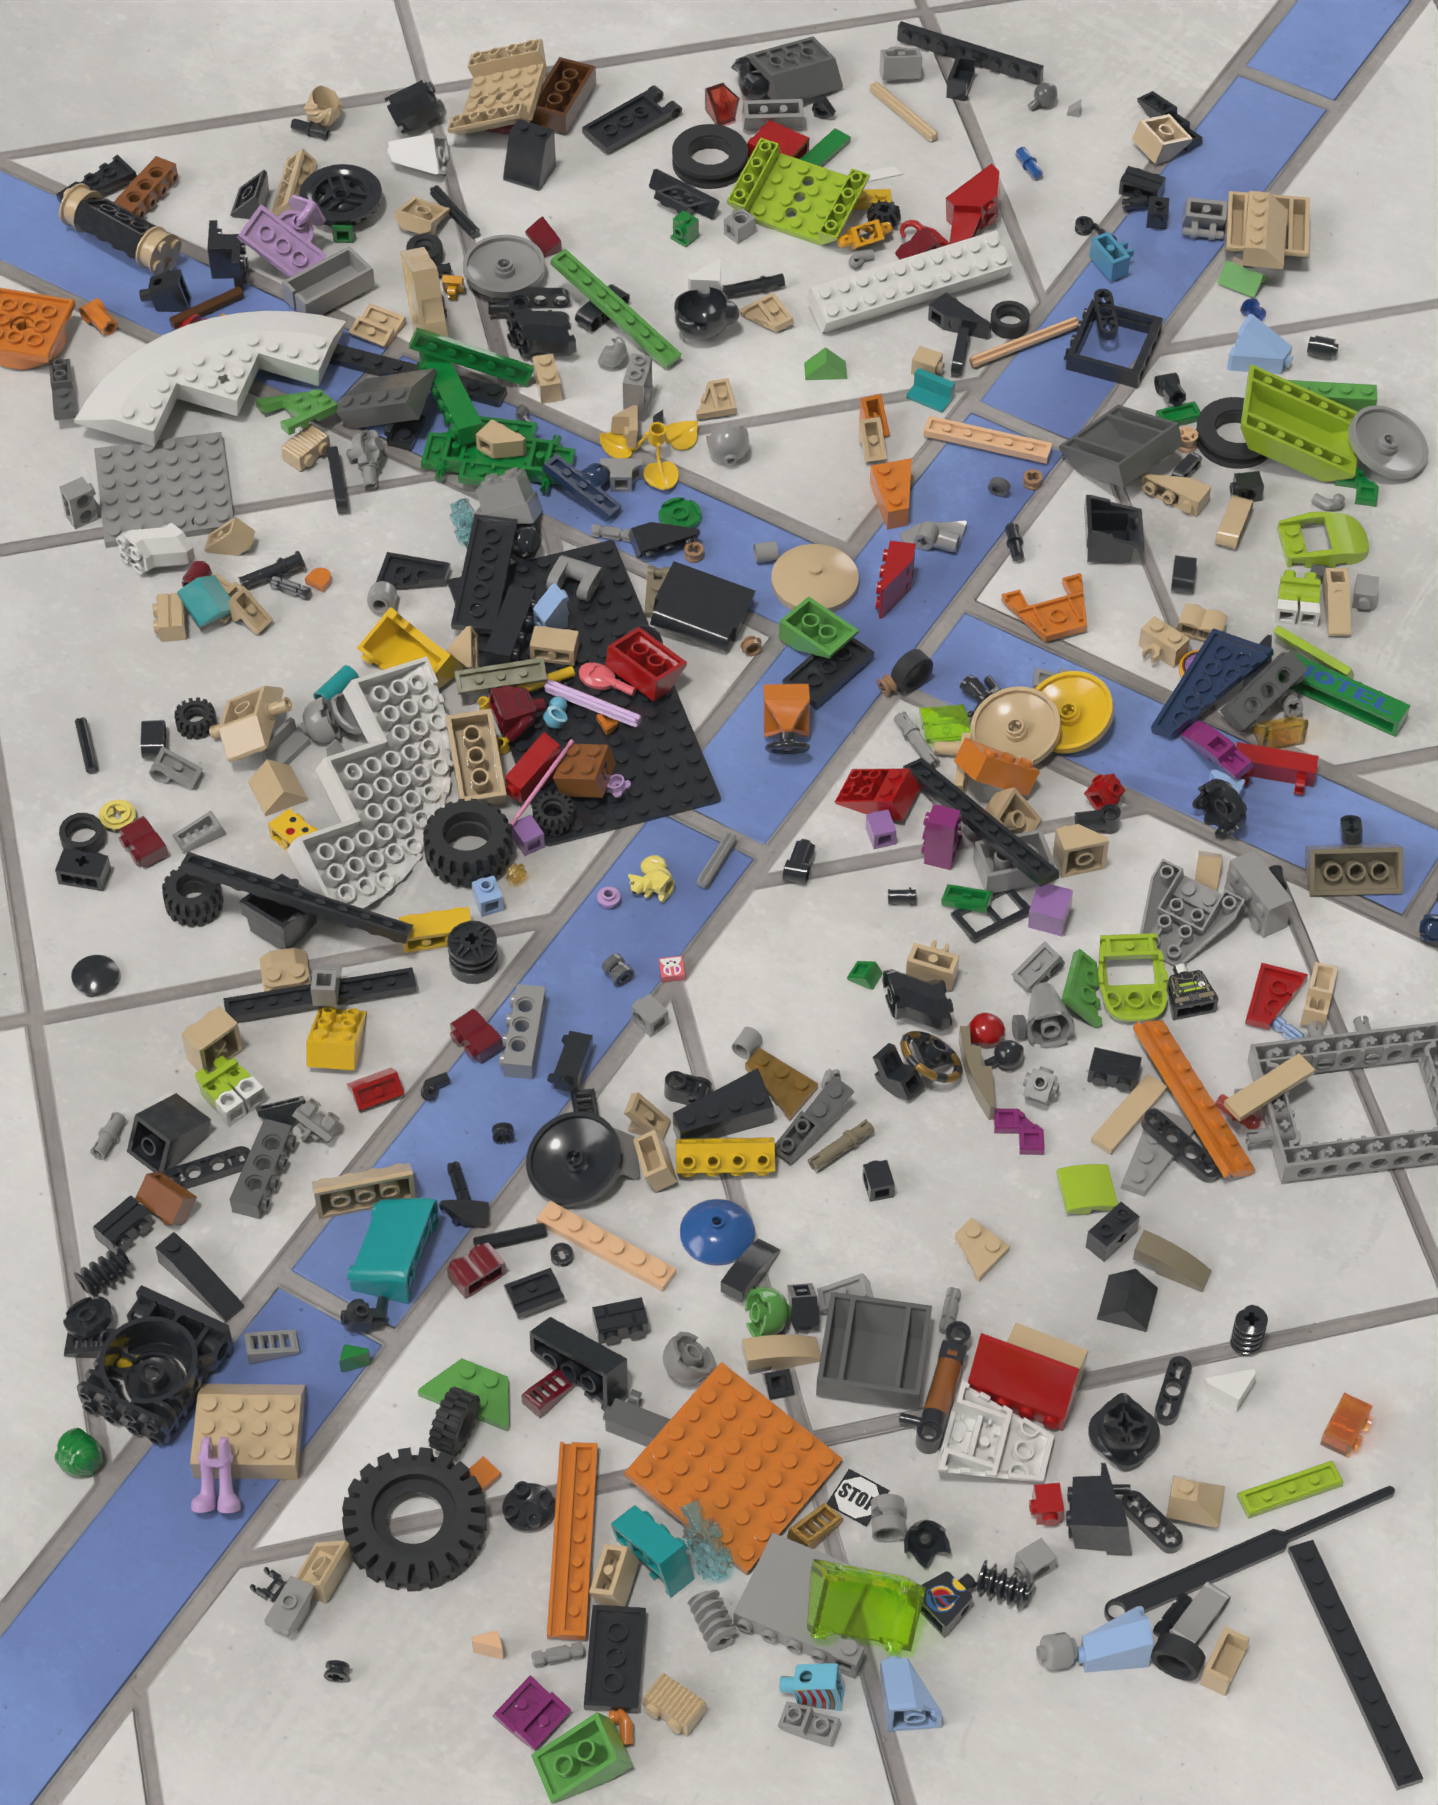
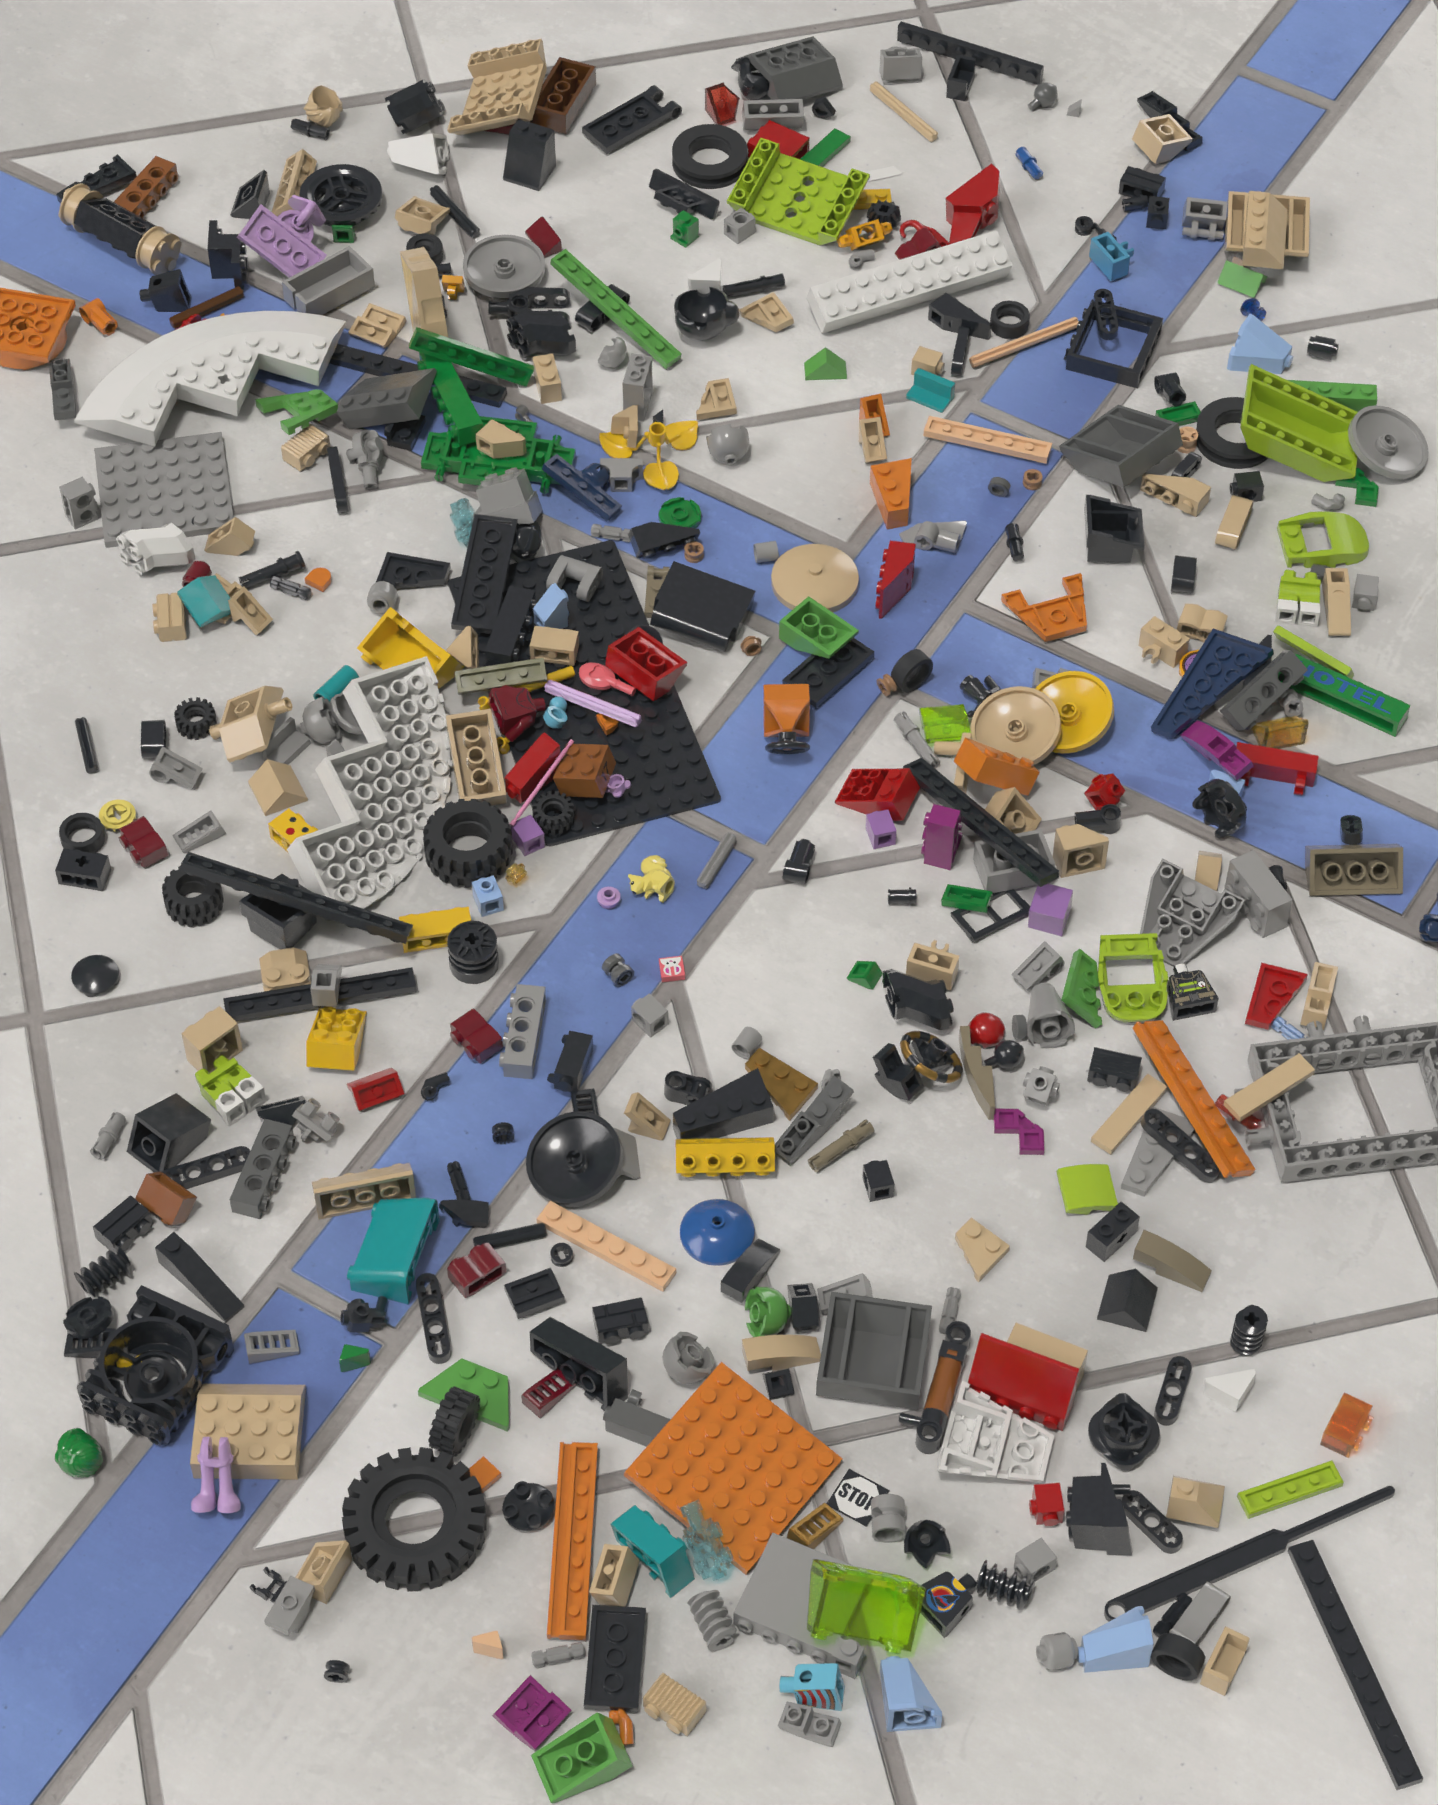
tan piece [633,1129,678,1192] -> none
none -> black beam [416,1273,451,1364]

